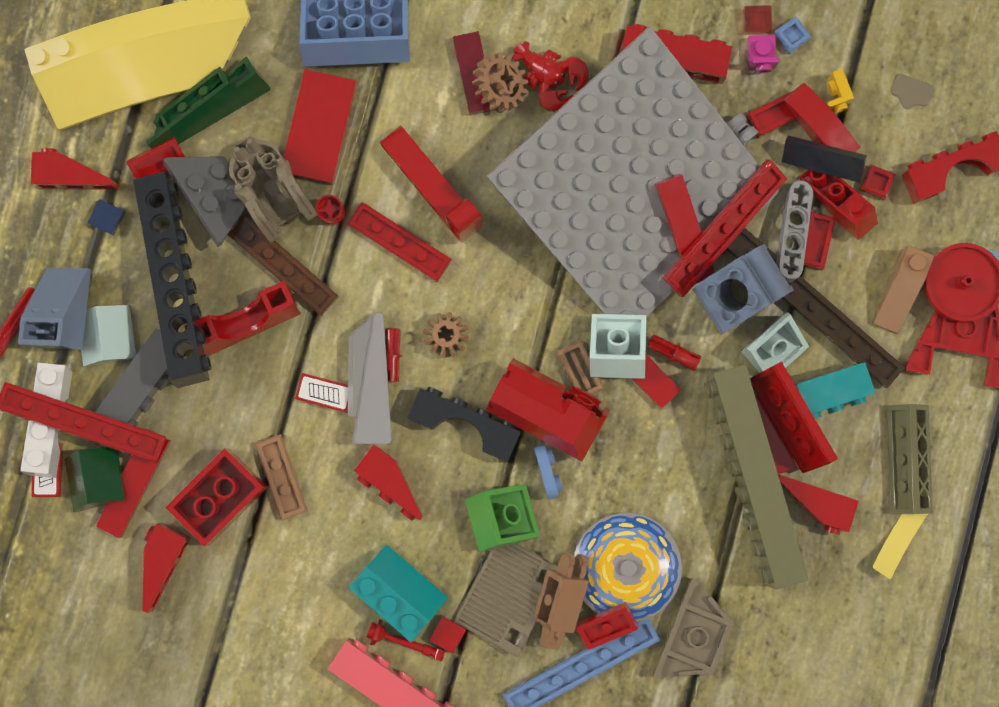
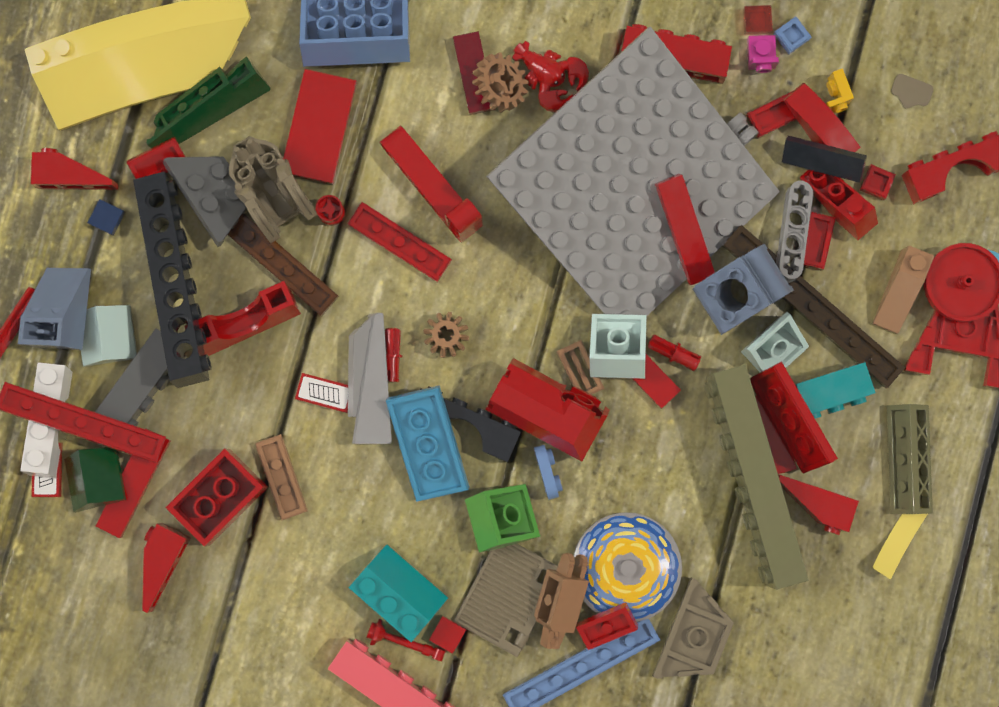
red slope [354,444,424,521] -> none
red tile [663,159,787,297] -> none
none -> dark azure tile [386,385,470,502]

